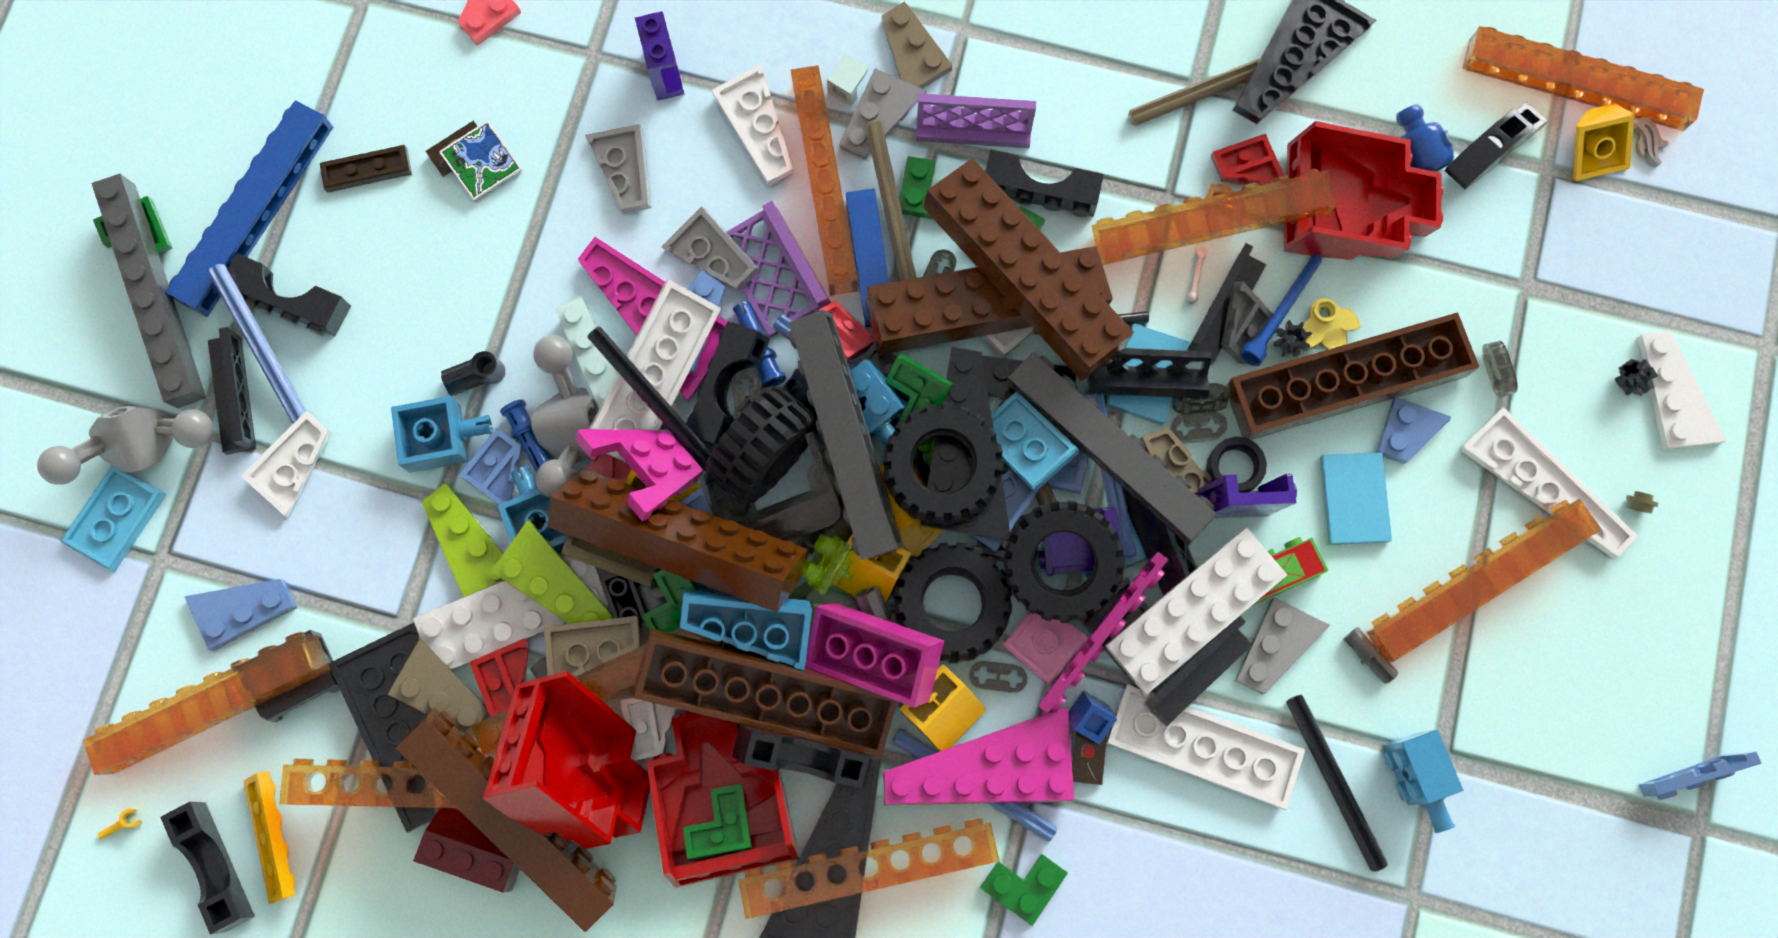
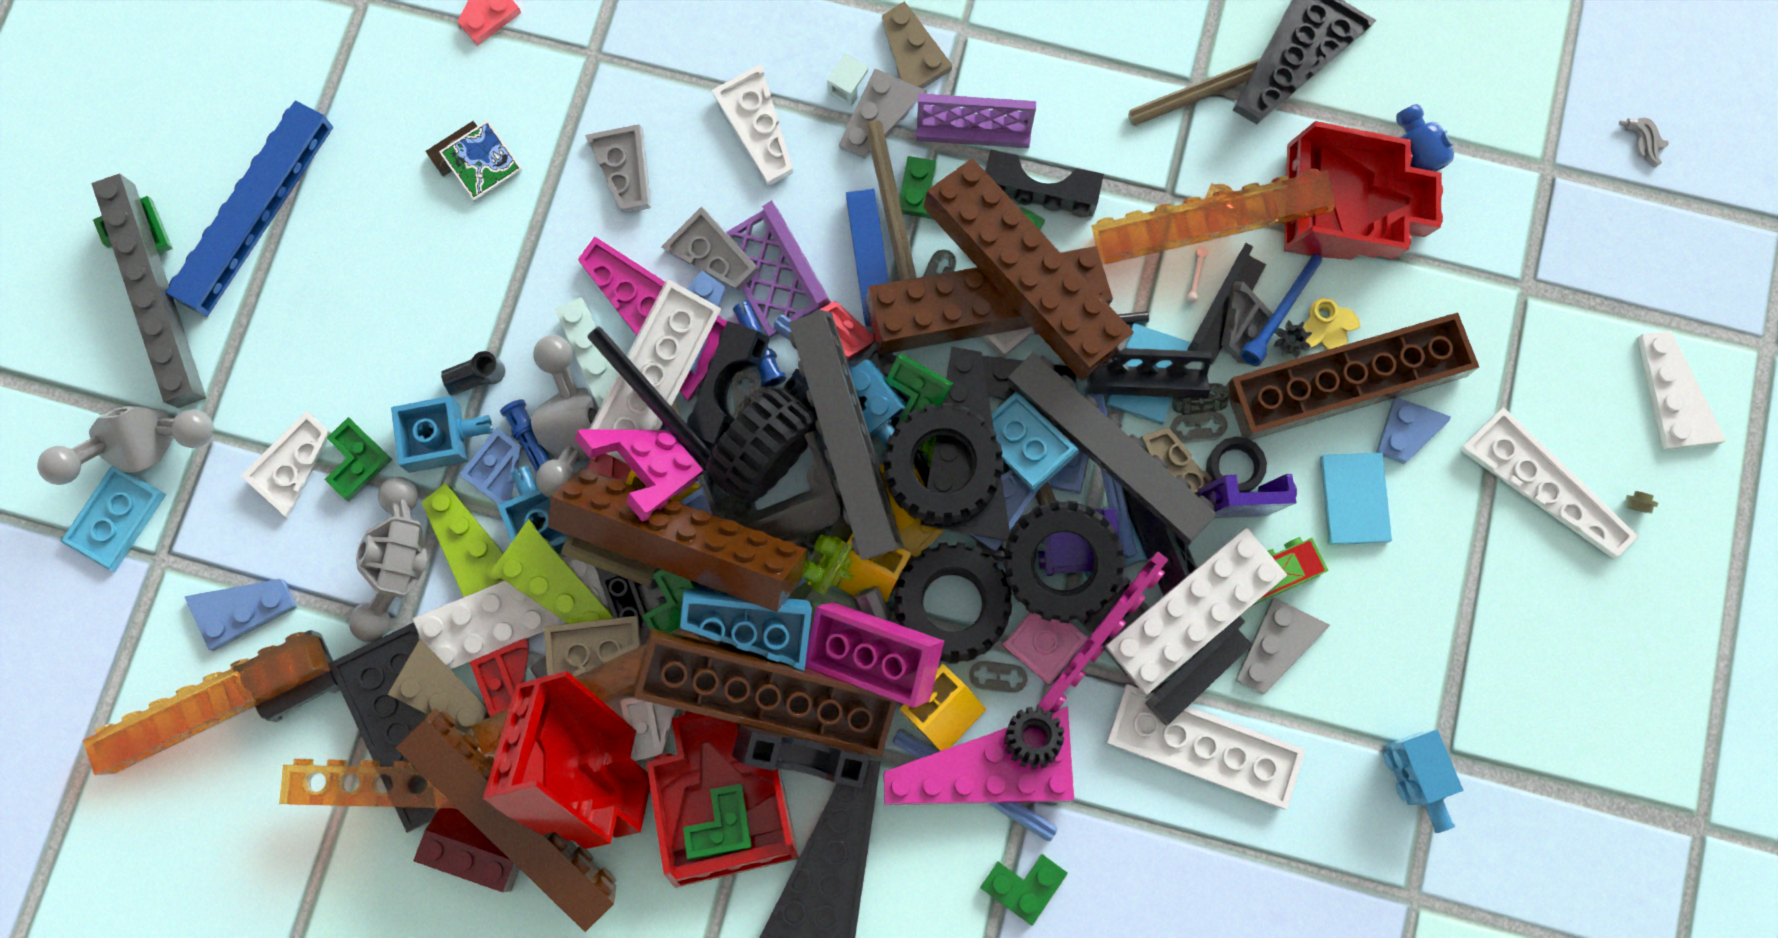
yellow hand [98,808,142,839] -> none
black arch [160,801,255,935] -> none
medium blue axle [208,264,306,423] -> none
black fence [208,327,257,455] -> none
black arch [228,253,351,336] -> none
yellow plate [243,771,296,904] -> none
dark brown tile [320,144,412,193] -> none
dark purple panel [634,11,685,101] -> none
clear orange brick [738,818,1000,919] -> none
clear orange brick [790,65,858,296] -> none
blue panel [1068,690,1117,745] -> none
dark brown tile [1072,731,1107,785] -> none
red wing [1210,133,1287,188] -> none
black axle [1286,694,1388,872] -> none
dark grey axle [1343,627,1398,684] -> none
clear orange brick [1366,499,1602,662] -> none
black slope [1444,102,1548,190] -> none
clear orange brick [1462,26,1704,132] -> none
clear smoke beam [1482,340,1518,397] -> none
yellow slope [1573,104,1635,181] -> none
black gear [1615,359,1658,396] -> none
medium blue wing [1639,751,1762,800] -> none
none -> green plate [324,417,393,502]
none -> light grey piece [349,477,427,642]
none -> black tyre [1004,707,1064,769]

